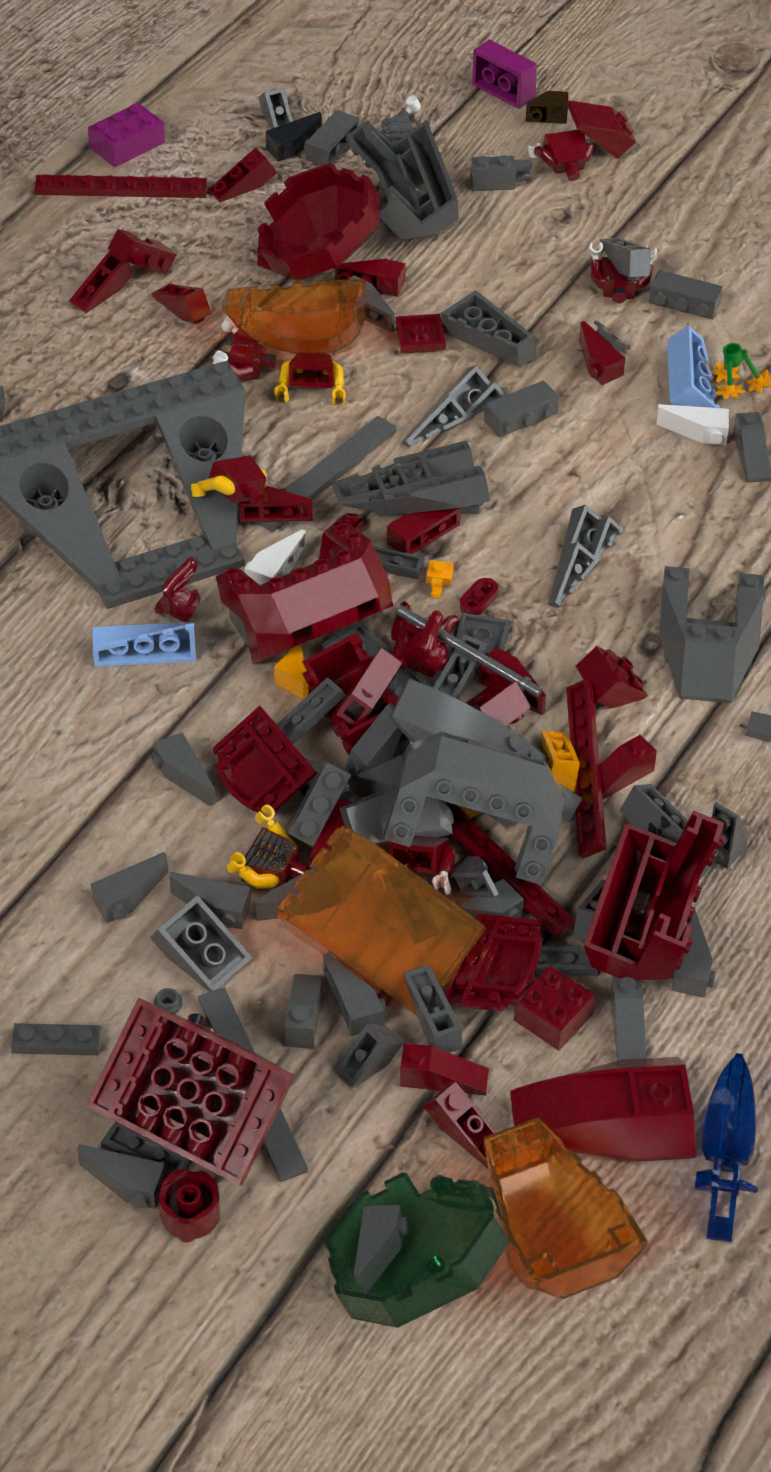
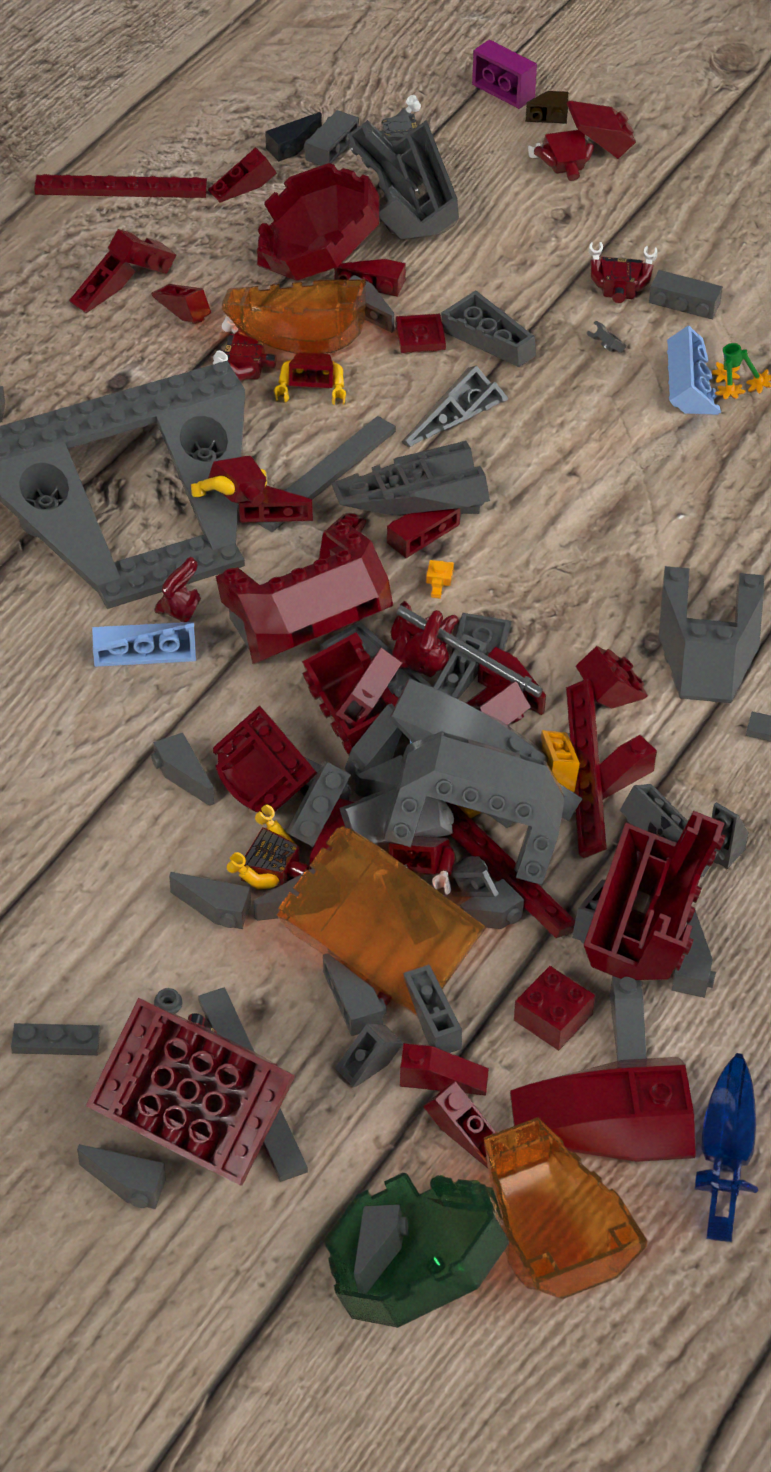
magenta brick [88,103,165,167] -> none
dark grey slope [91,852,168,923] -> none
dark grey tile [101,1121,192,1177] -> none
dark grey slope [150,895,253,992] -> none
dark red brick [159,1169,220,1243] -> none
white slope [244,529,307,585] -> none
dark grey slope [258,88,293,129] -> none
light orange slope [274,645,308,699] -> none
dark grey plate [277,677,346,744] -> none
dark grey slope [285,974,323,1049] -> none
dark grey tile [374,546,425,579] -> none
dark red slope [443,914,542,1012] -> none
dark red plate [460,578,498,615] -> none
dark grey hinge [471,155,532,191] -> none
dark grey brick [484,380,559,437] -> none
dark grey plate [534,946,598,976] -> none
dark grey wedge [549,505,624,608] -> none
dark red slope [579,321,626,385] -> none
dark grey slope [600,238,651,280] -> none
white slope [656,404,729,445] -> none
dark grey slope [733,412,771,483] -> none

